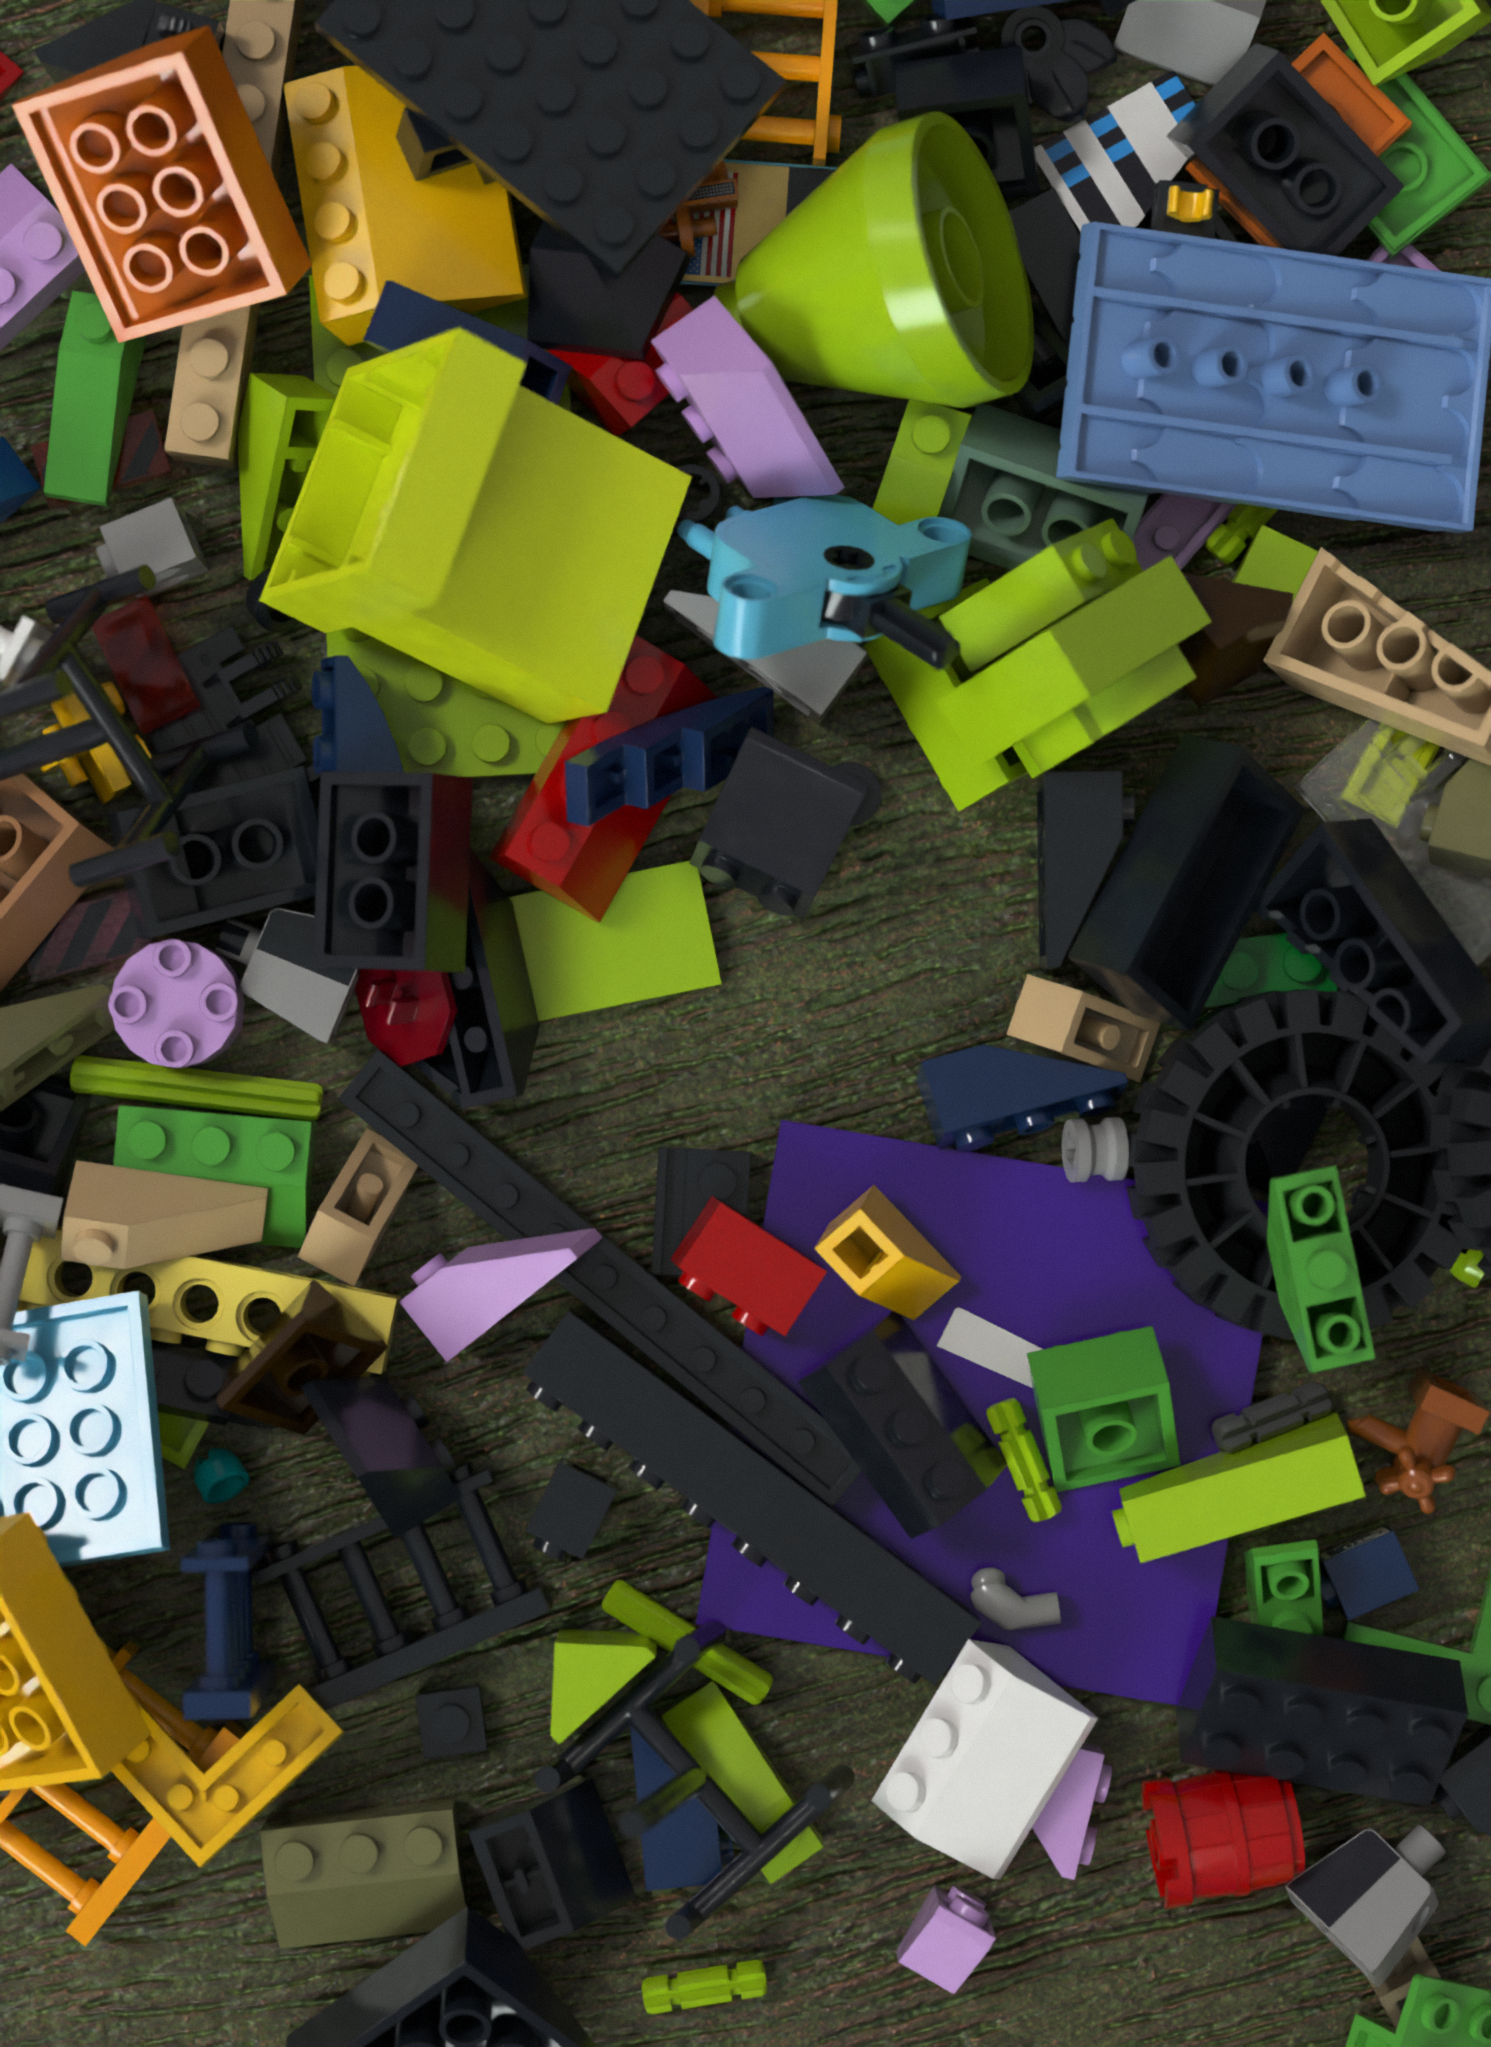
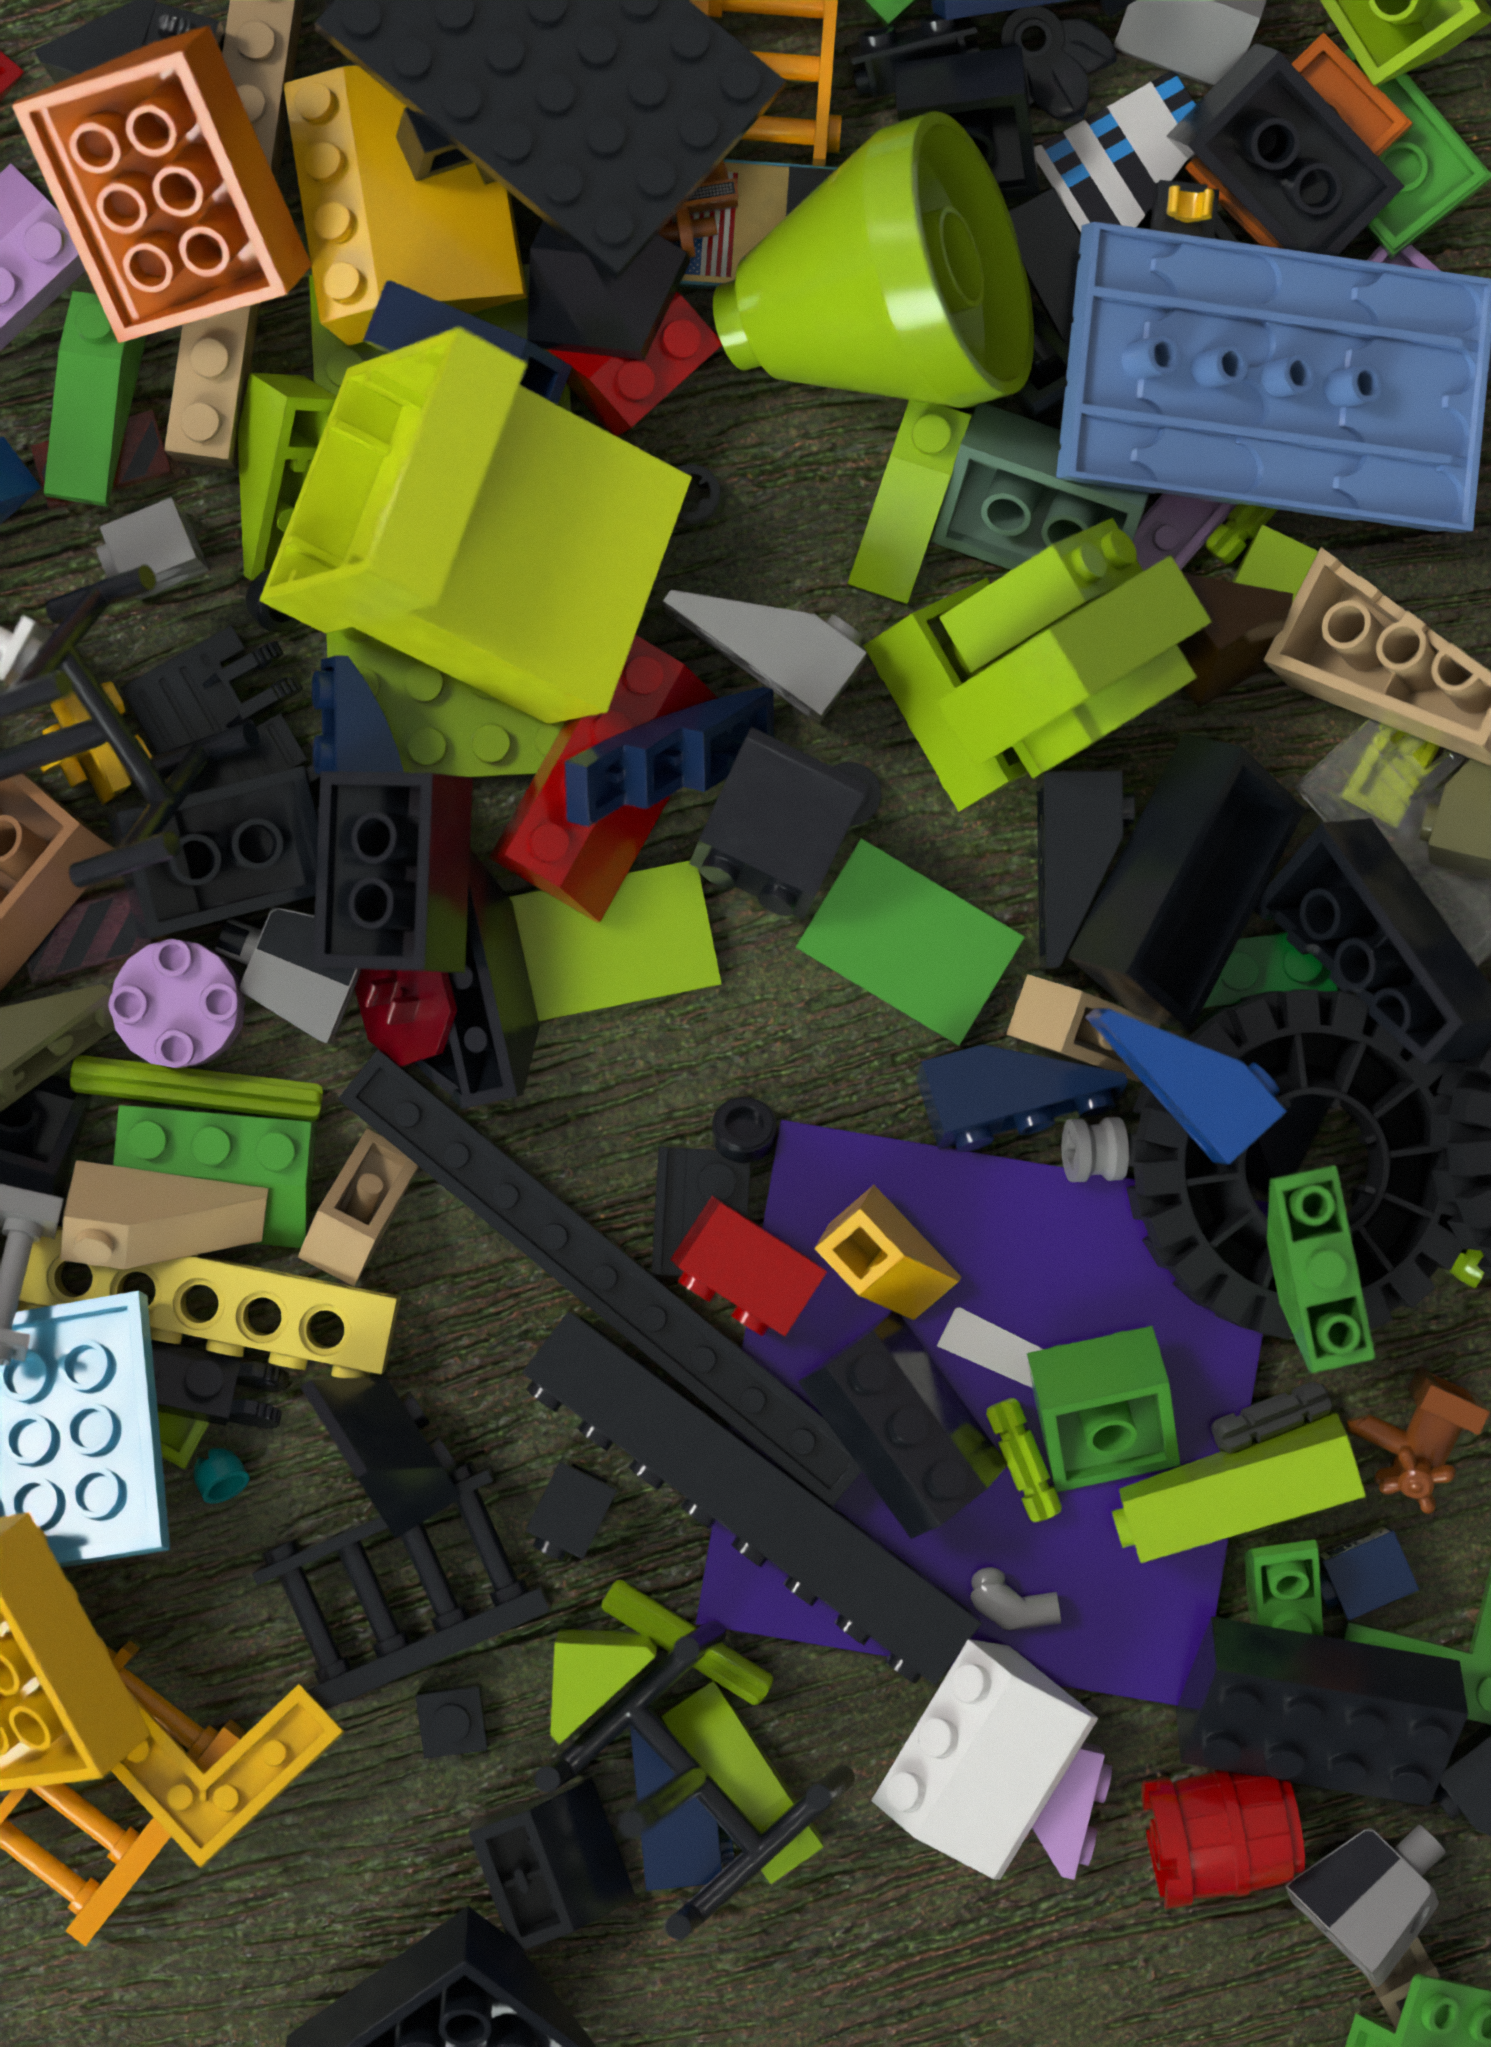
clear red tile [92,595,200,734] -> none
dark blue fence [181,1522,276,1720] -> none
dark brown slope [215,1280,388,1435] -> none
olive slope [259,1798,469,1949] -> none
lavender slope [399,1228,602,1362] -> none
lime axle [641,1959,768,2015] -> none
lavender slope [651,296,845,498] -> none
medium azure piece [677,494,972,670] -> none
lavender slope [896,1885,996,1994] -> none
none -> black tile [712,1097,776,1163]
none -> bright green tile [795,838,1025,1046]
none -> blue slope [1086,1008,1286,1164]

